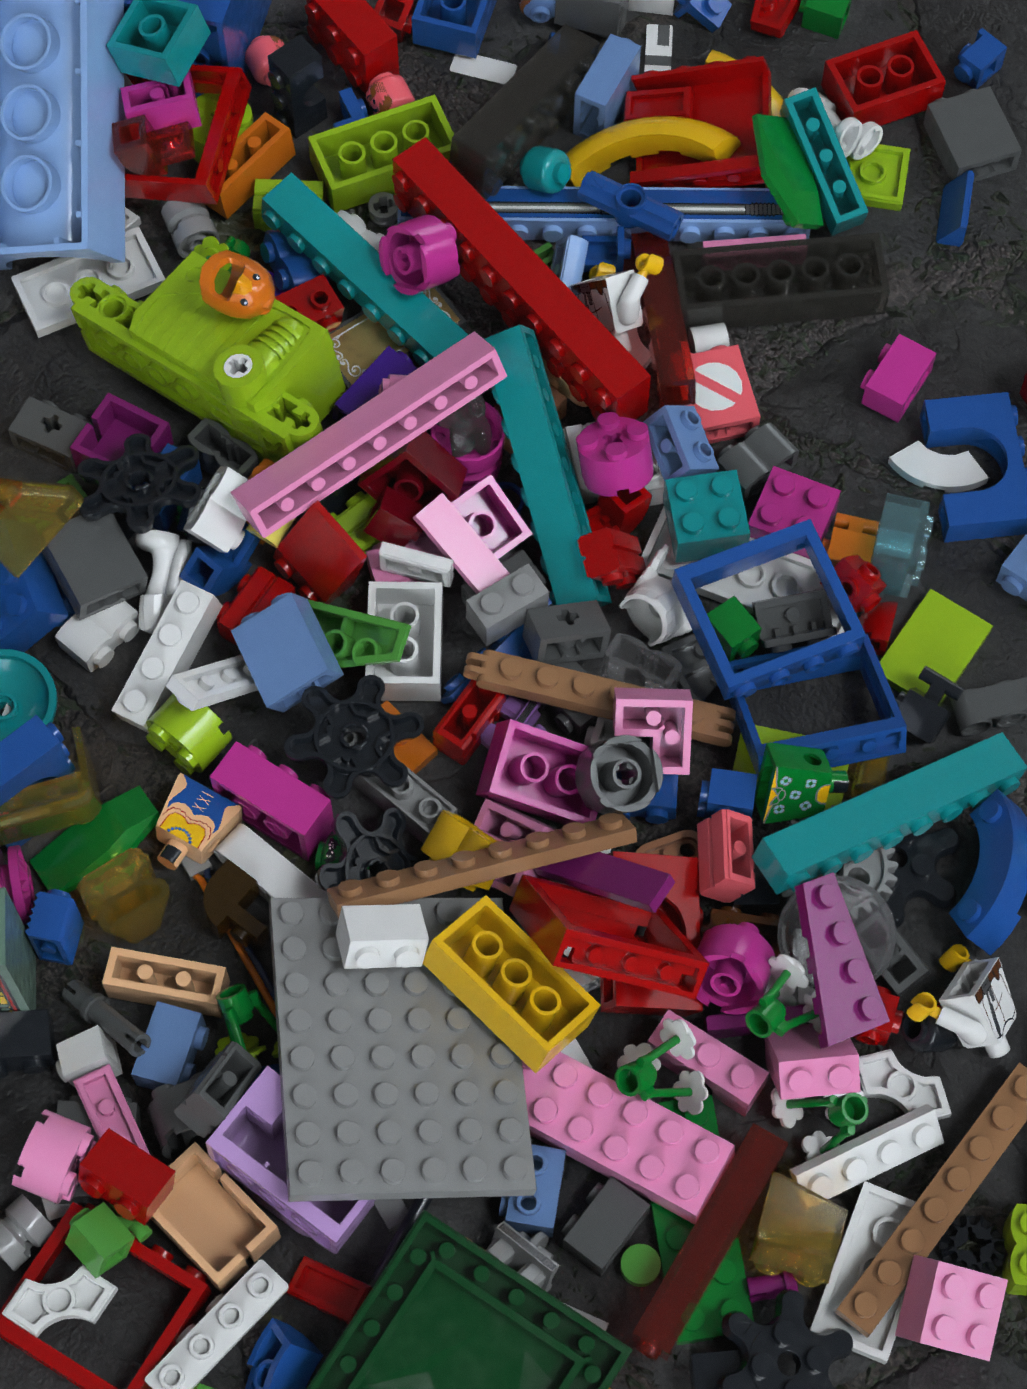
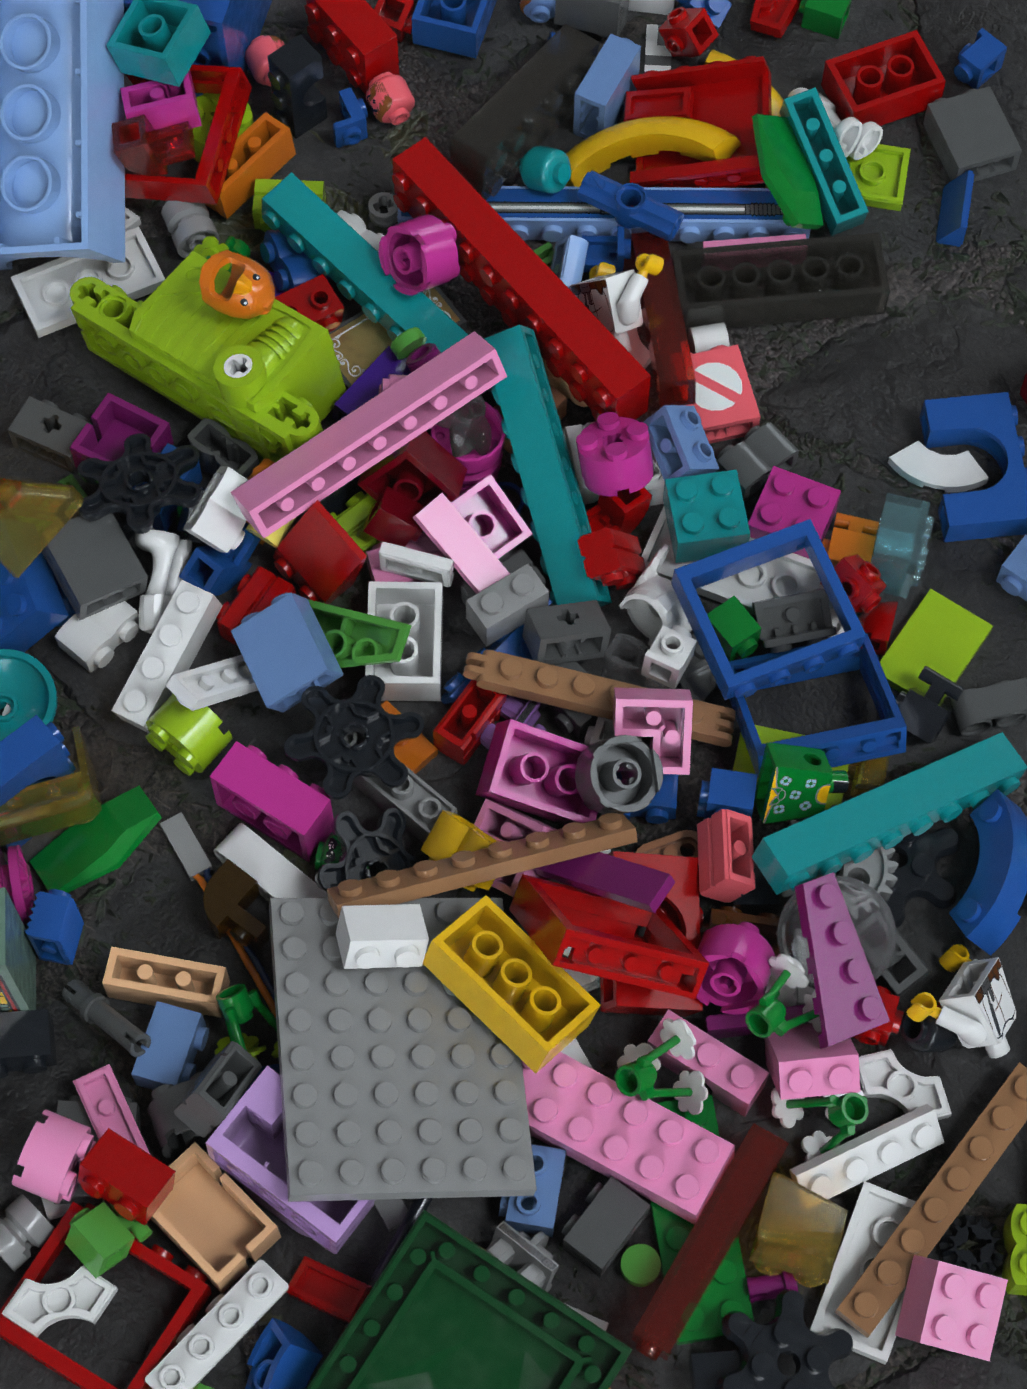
white brick [56,1025,123,1088] -> none
clear yellow piece [77,848,170,944] -> none
torso [156,773,242,870] -> none
lime brick [308,94,461,213] -> none
white sticker [450,54,517,86] -> none
dark pink brick [860,334,937,423] -> none
none -> bright green tile [390,327,427,360]
none -> magenta tile [406,343,441,373]
none -> white brick [641,625,697,689]
none -> red brick [658,7,719,58]

